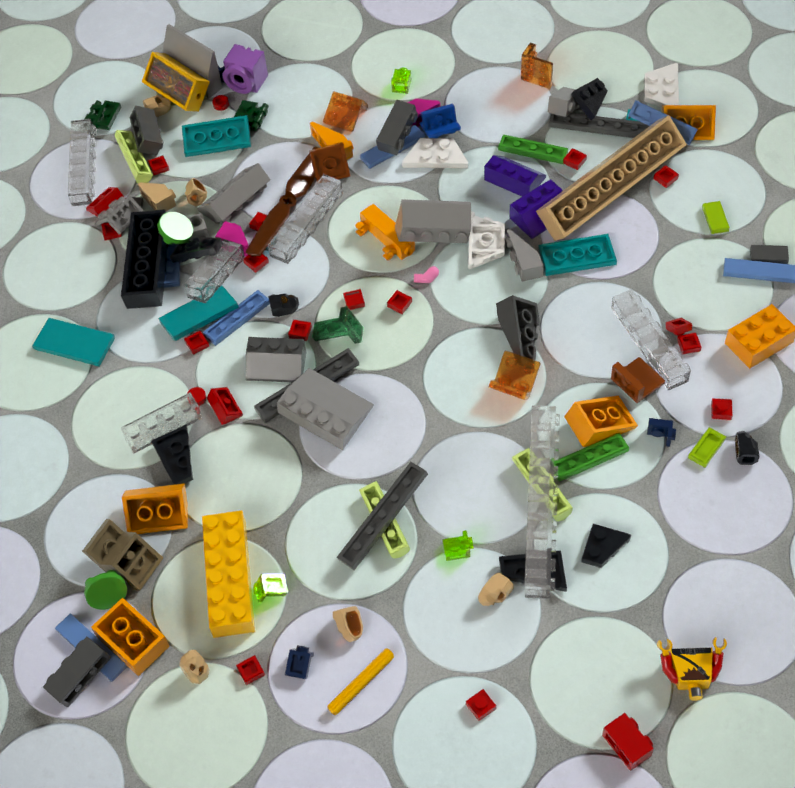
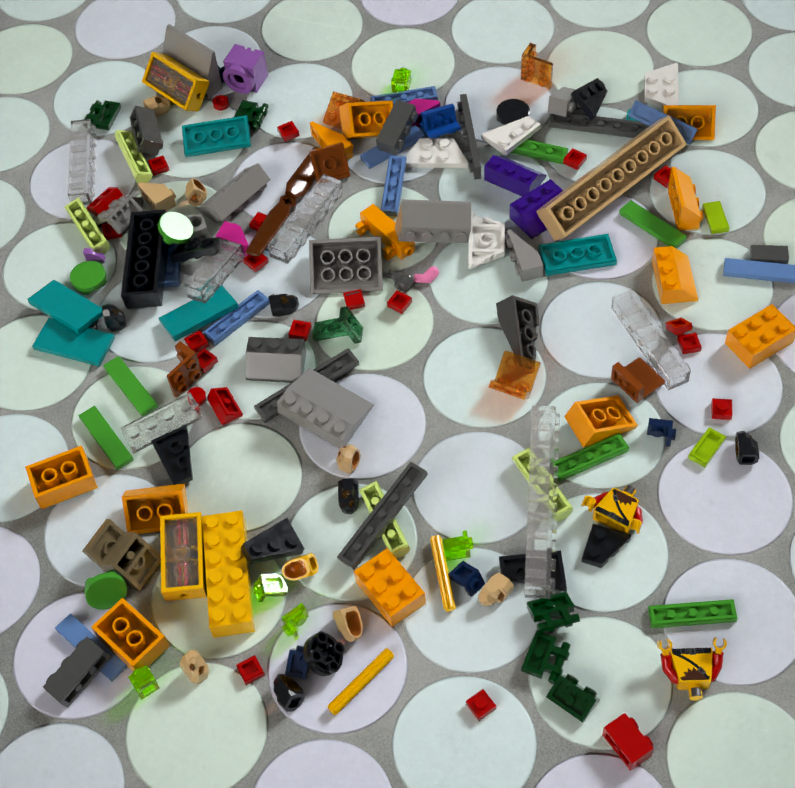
none -> light orange brick [25,445,98,510]
none -> teal tile [28,280,103,334]
none -> yellowish green brick [64,197,110,254]
none -> bright green tile [70,261,107,295]
none -> bright green tile [78,406,134,470]
none -> medium lavender tile [83,248,106,263]
none -> black rock [102,304,126,332]
none -> bright green tile [103,356,158,417]
none -> clear neon green brick [128,665,160,700]
none -> brick [160,512,207,601]
none -> dark orange bracket [167,341,203,398]
none -> red plate [197,348,218,373]
none -> black wing [241,518,305,565]
none -> black rock [273,674,305,712]
none -> red plate [277,121,300,142]
none -> rock [281,553,318,581]
none -> clear neon green bracket [281,603,309,641]
none -> black tile [303,631,345,676]
none -> light grey slope [309,237,383,294]
none -> tan rock [336,444,361,474]
none -> black rock [338,478,359,514]
none -> light orange slope [339,101,393,140]
none -> light orange brick [354,548,426,627]
none -> medium blue tile [370,86,438,106]
none -> medium blue tile [381,155,407,216]
none -> dark grey piece [388,269,414,291]
none -> yellow axle [430,535,456,612]
none -> dark blue bracket [448,561,485,597]
none -> dark grey plate [457,94,481,180]
none -> white wing [481,116,541,155]
none -> black tile [496,99,530,125]
none -> dark green plate [521,630,571,684]
none -> dark green plate [527,592,580,633]
none -> dark green bracket [546,674,600,723]
none -> torso [581,485,643,534]
none -> bright green tile [619,200,687,249]
none -> bright green tile [648,599,738,629]
none -> light orange slope [652,246,698,304]
none -> light orange slope [668,167,703,231]

